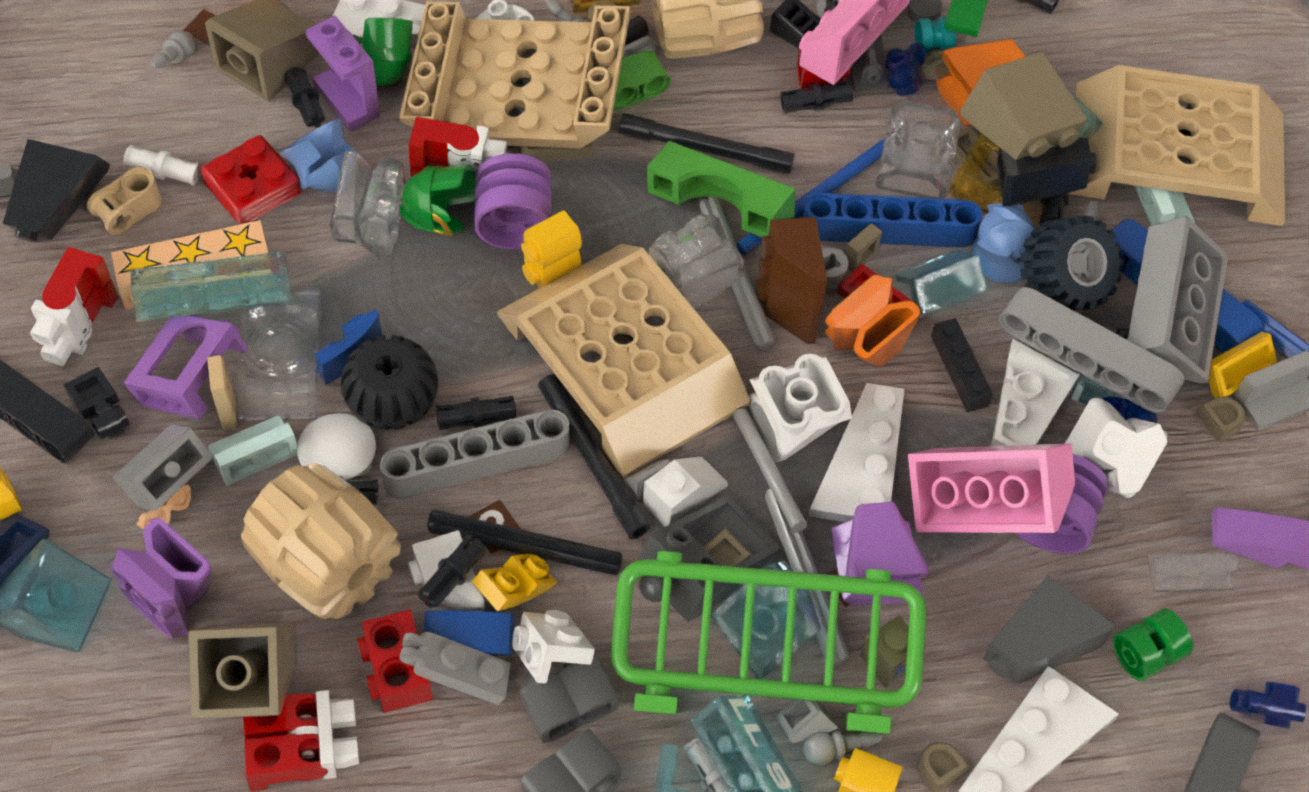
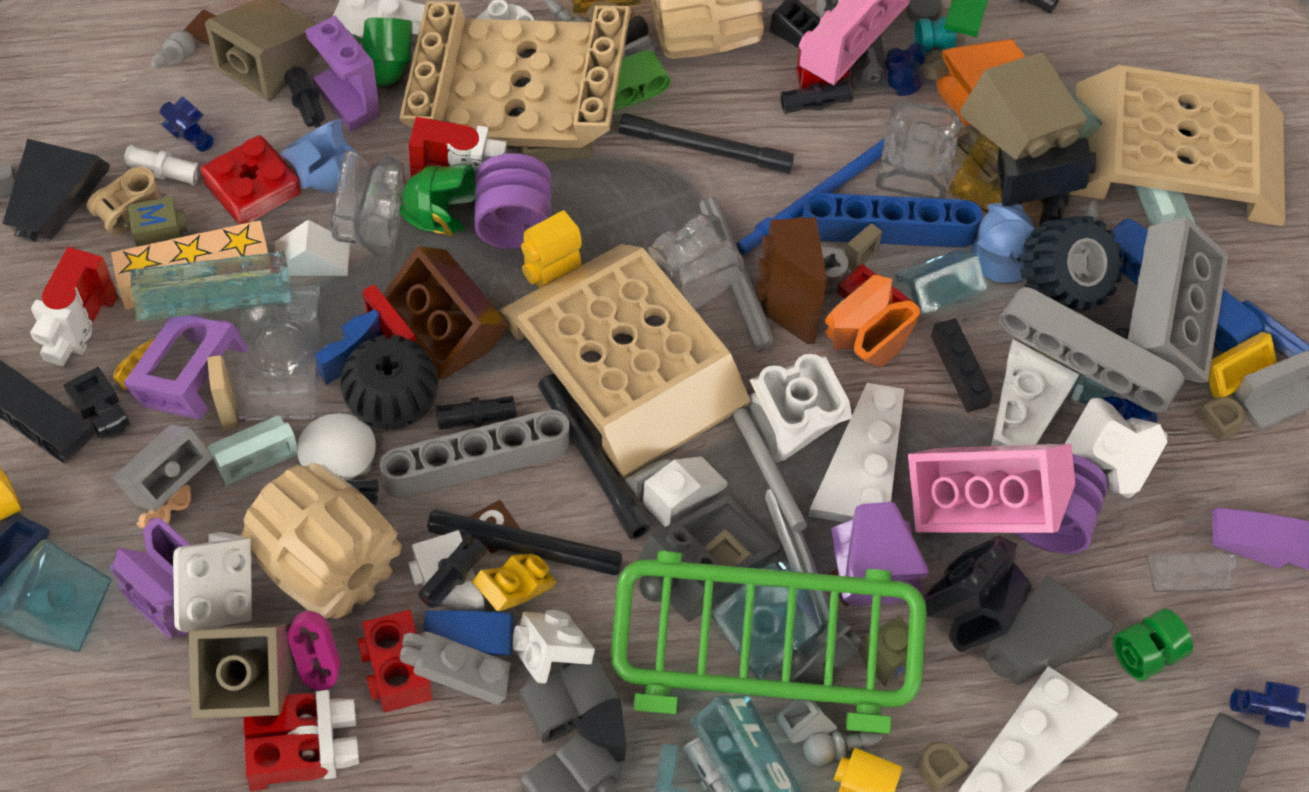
bright green arch [647,141,796,237] -> none
none -> yellow piece [113,338,155,391]
none -> olive brick [128,196,188,247]
none -> clear blue plate [159,96,214,152]
none -> white bracket [173,532,252,632]
none -> white slope [273,220,350,276]
none -> dark pink beam [287,611,341,691]
none -> red tile [362,284,416,342]
none -> reddish brown slope [383,246,509,379]
none -> black tile [577,698,626,762]
none -> dark grey hinge [779,617,862,684]
none -> black piece [924,536,1032,652]

